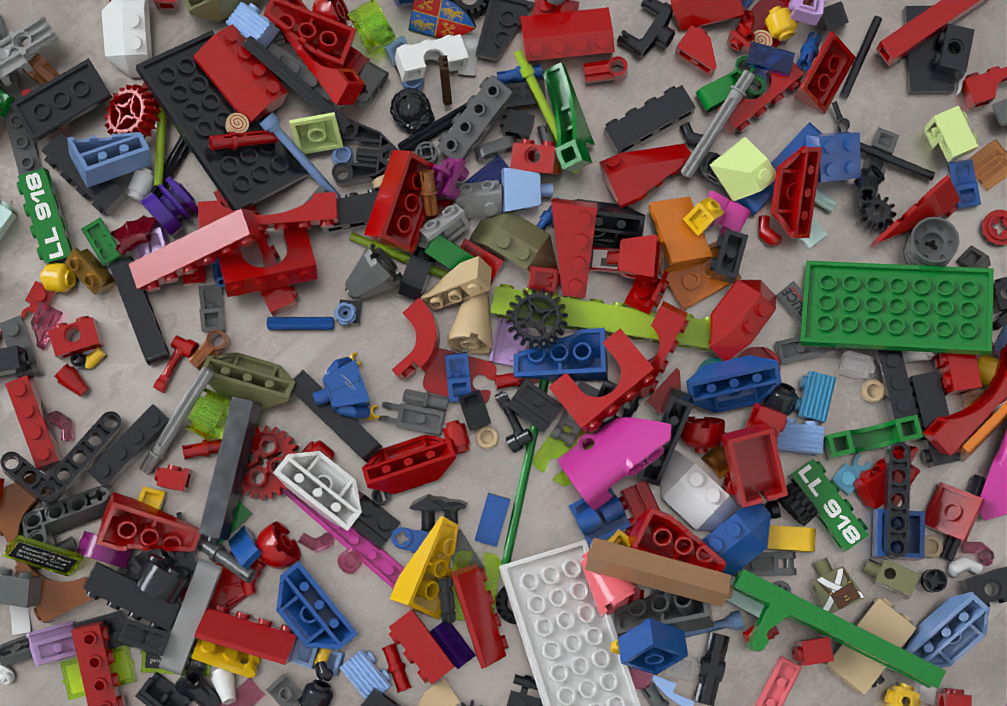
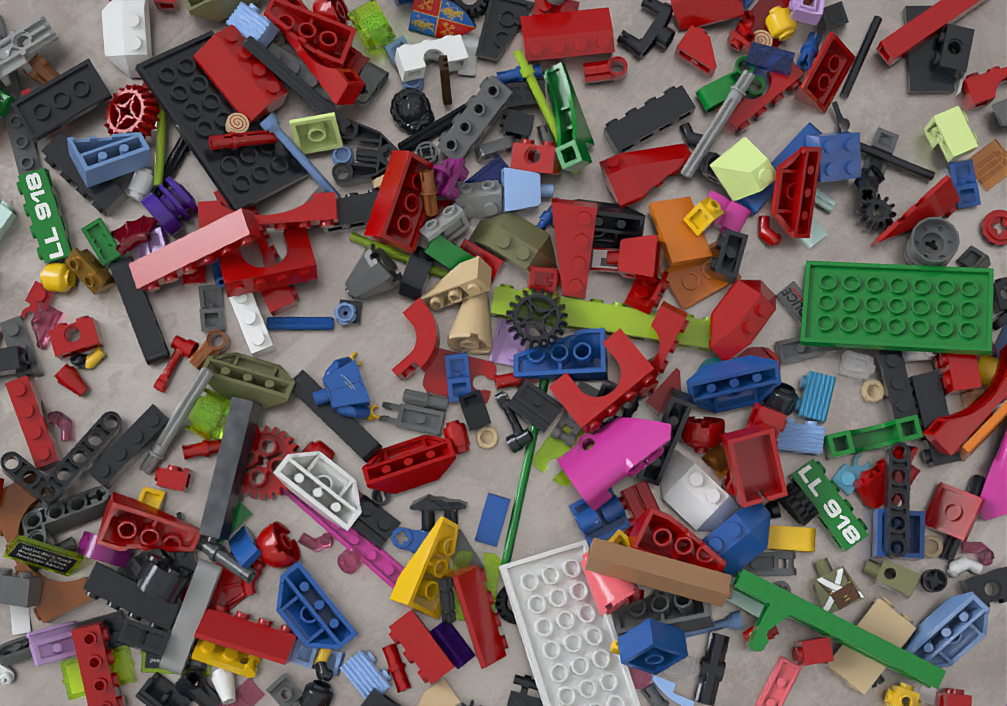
none -> white arch [229,292,276,358]

